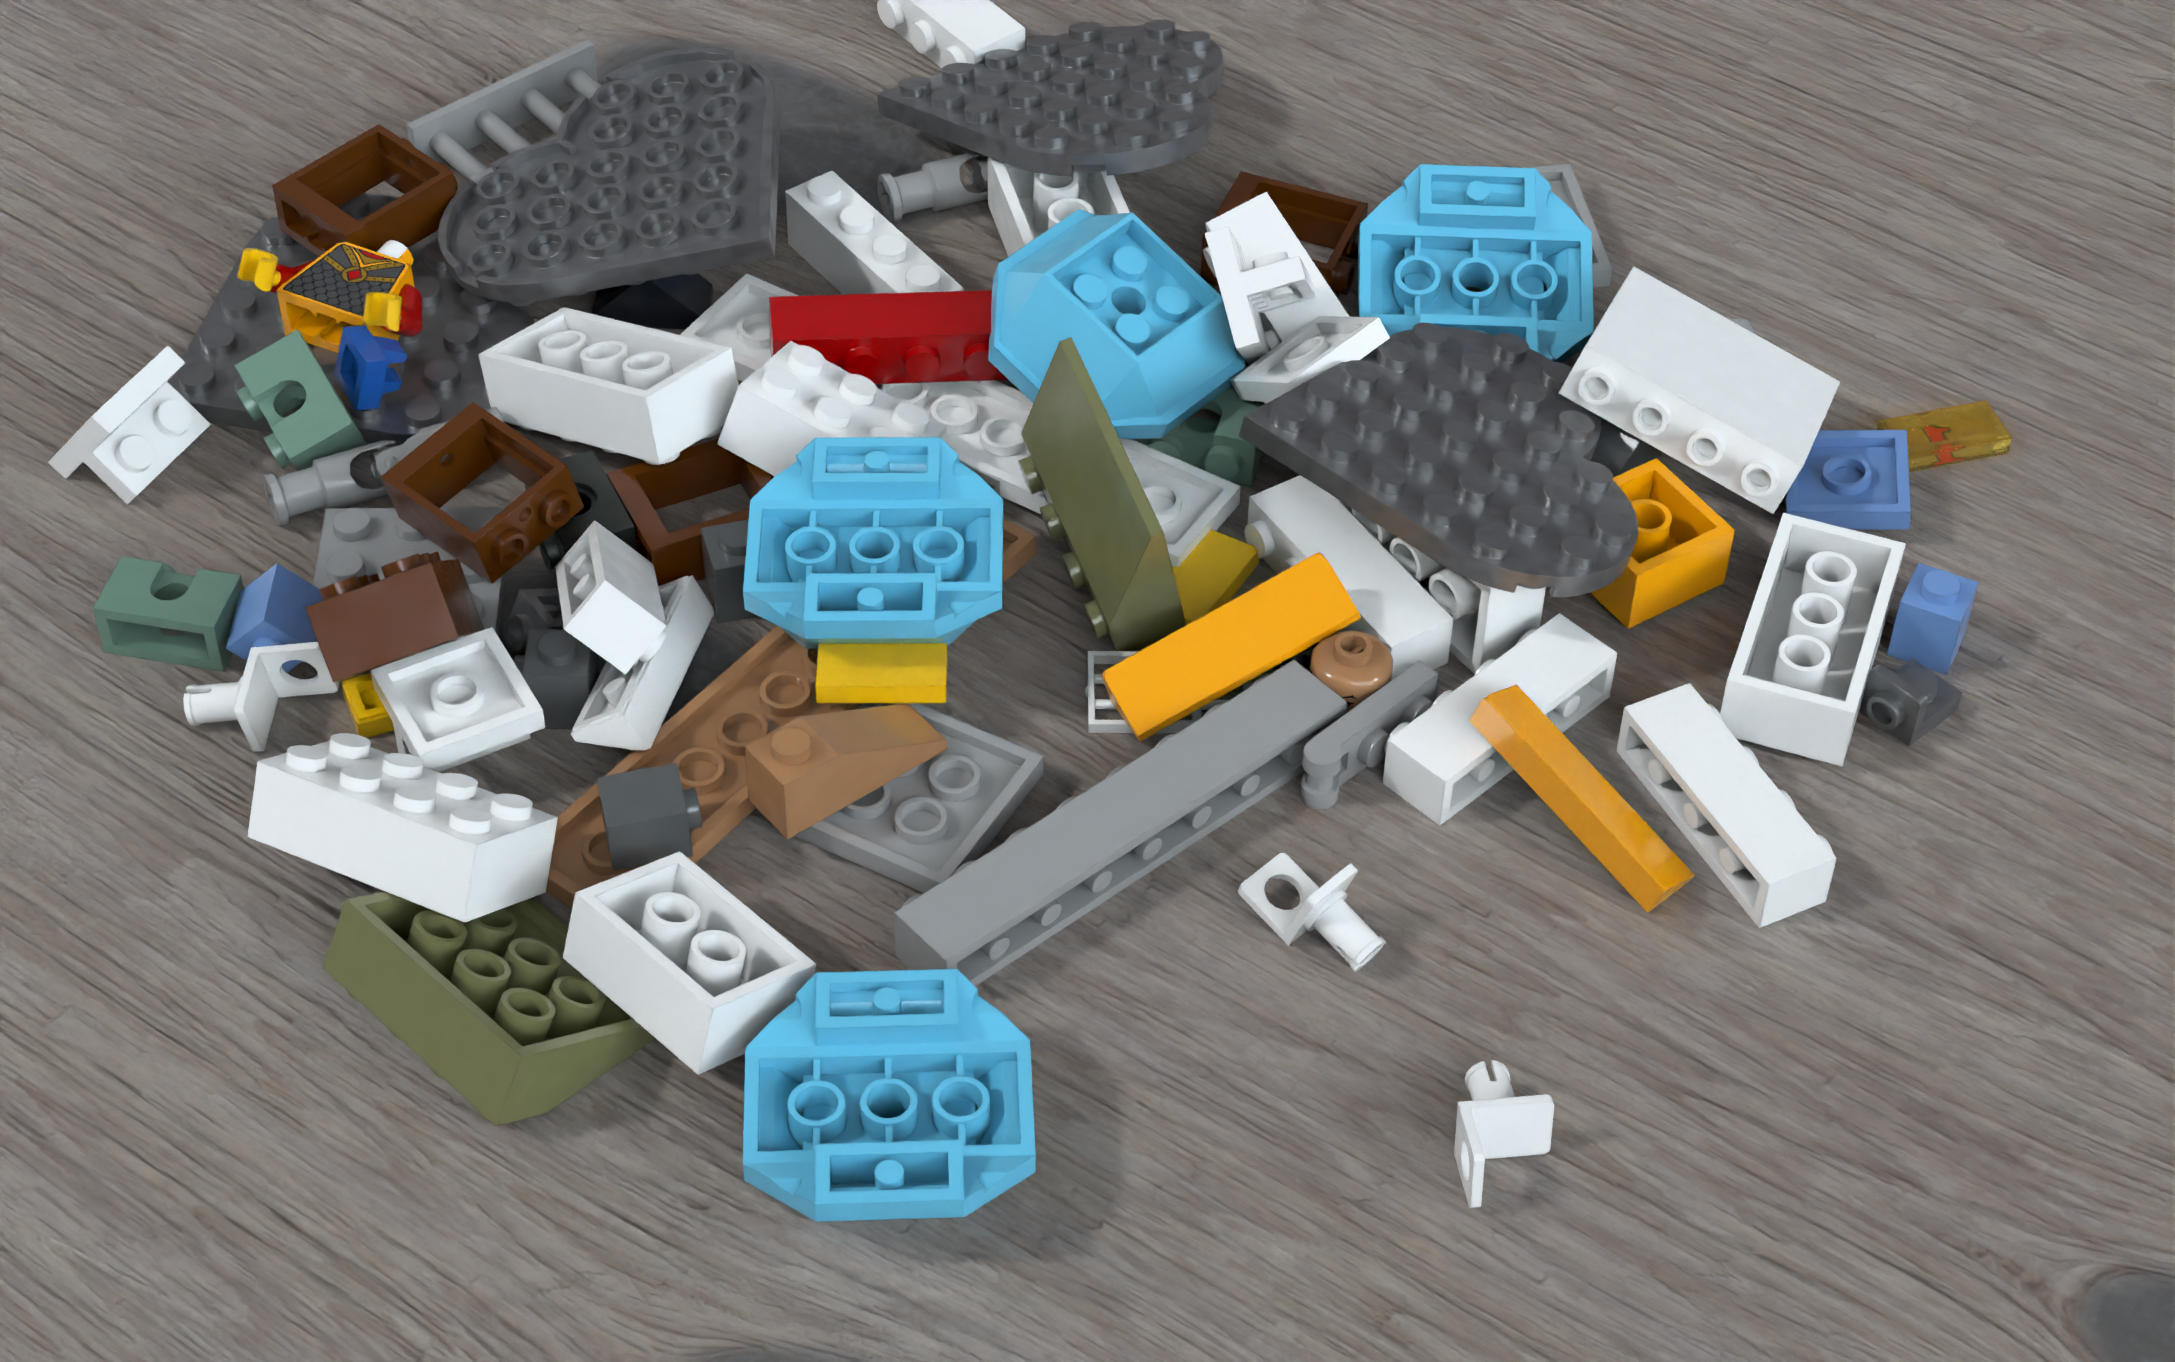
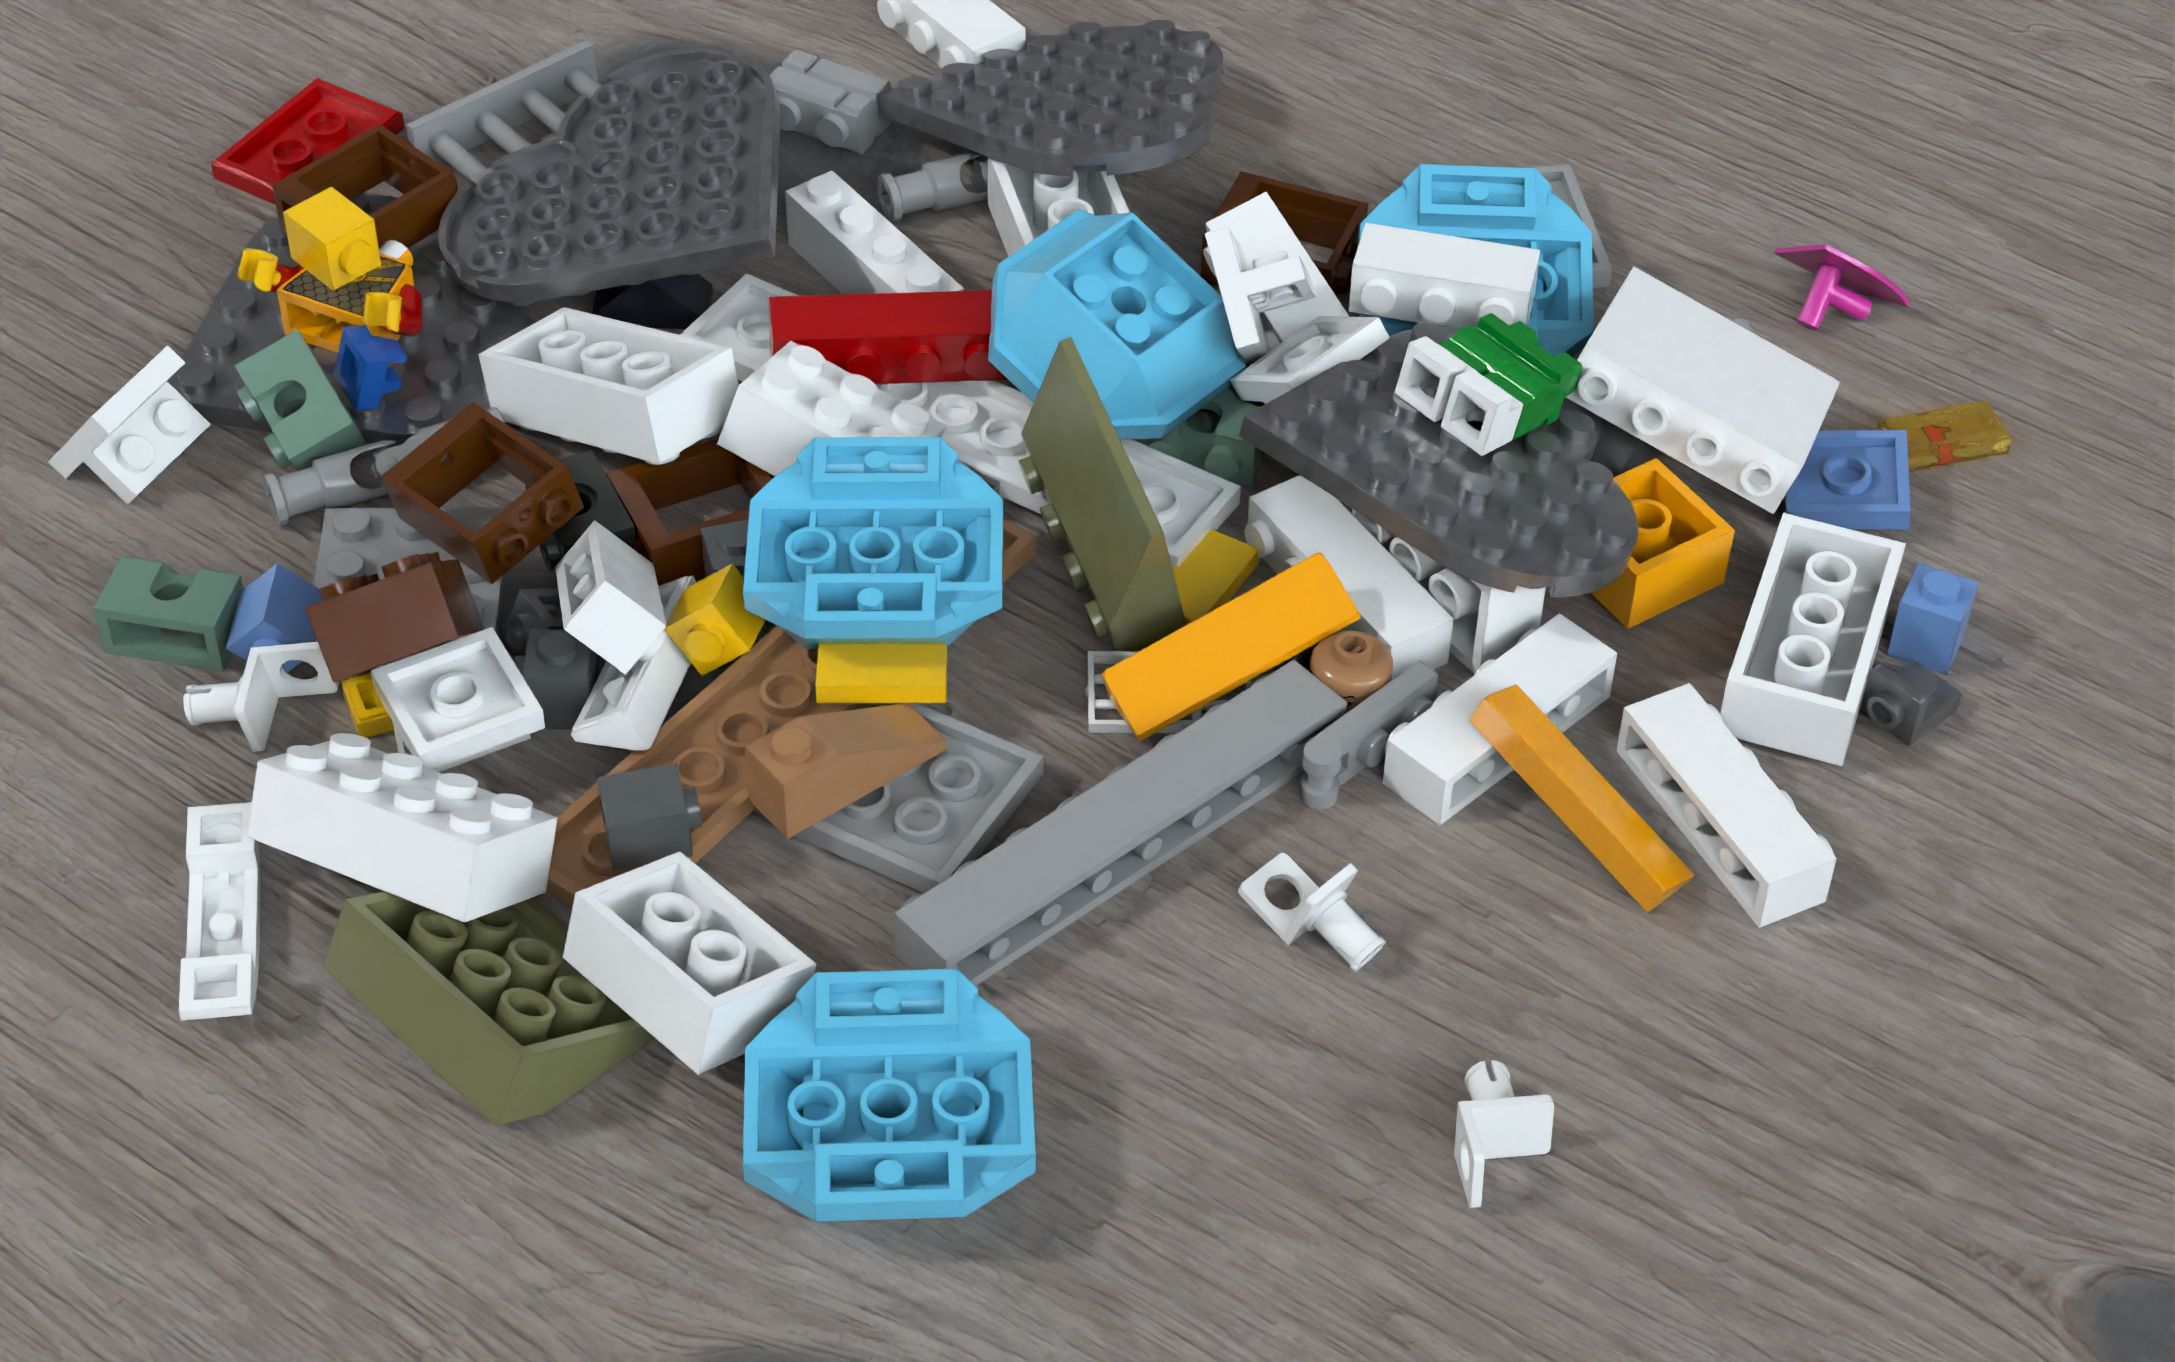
none -> white slope [179,802,260,1021]
none -> red tile [211,78,405,205]
none -> yellow brick [283,187,381,291]
none -> yellow brick [664,563,765,676]
none -> light grey brick [769,49,891,155]
none -> white brick [1349,223,1540,328]
none -> hips [1394,313,1582,456]
none -> dark pink shield [1774,244,1910,330]

